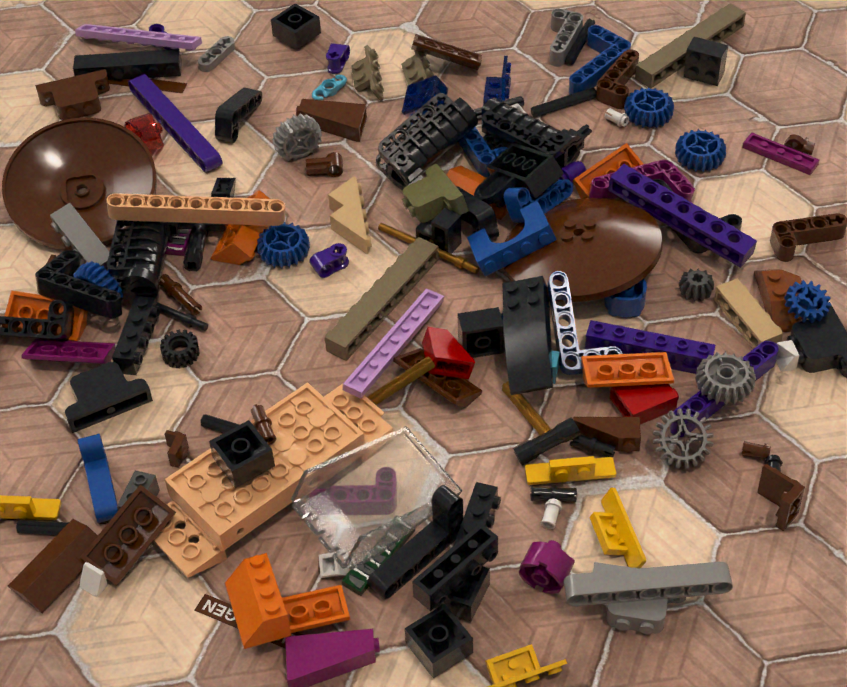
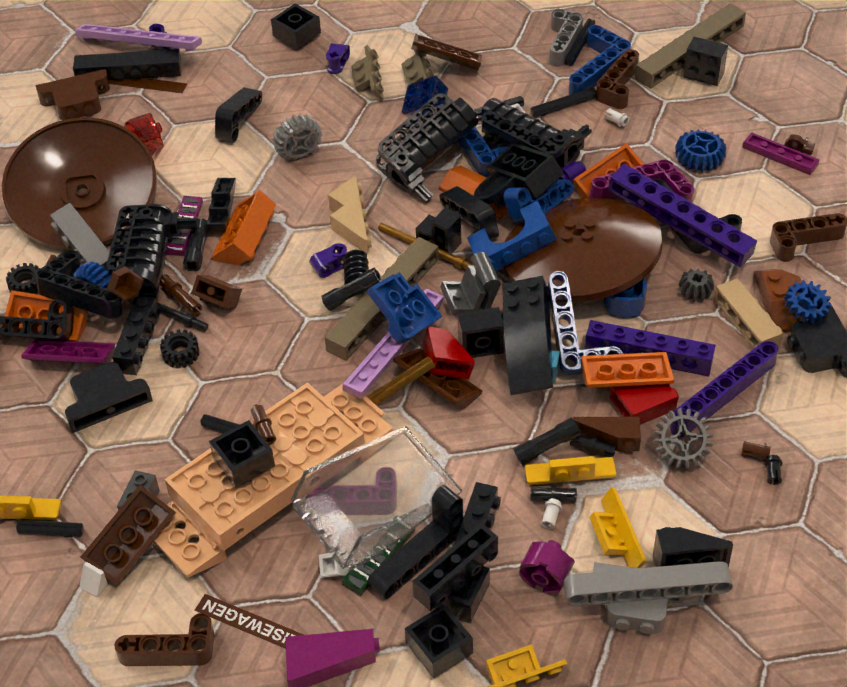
reddish brown slope [8,519,98,614] -> none
blue beam [78,433,118,523] -> none
light nougat beam [107,193,285,226] -> none
dark purple beam [128,74,223,173] -> none
reddish brown bracket [164,430,189,468] -> none
light grey beam [198,36,235,72] -> none
orange slope [225,553,292,649] -> none
blue gear [257,222,310,268] -> none
orange slope [282,585,350,633] -> none
reddish brown slope [296,99,367,142] -> none
reddish brown piece [306,152,343,177] -> none
medium azure piece [312,74,347,100] -> none
olive brick [402,164,469,223] -> none
clear blue bracket [483,56,511,105] -> none
pearl gold axle [502,381,551,435] -> none
blue gear [624,87,674,128] -> none
light grey gear [696,351,756,405] -> none
reddish brown bracket [757,464,805,531] -> none
white slope [776,340,799,372] -> none
none -> black tyre [6,263,40,294]
none -> reddish brown panel [107,267,144,301]
none -> reddish brown beam [114,613,215,666]
none -> reddish brown brick [191,275,242,310]
none -> black axle [321,267,382,311]
none -> black piece [343,249,369,294]
none -> blue slope [366,272,442,343]
none -> dark grey piece [440,252,501,315]
none -> black slope [653,527,733,567]

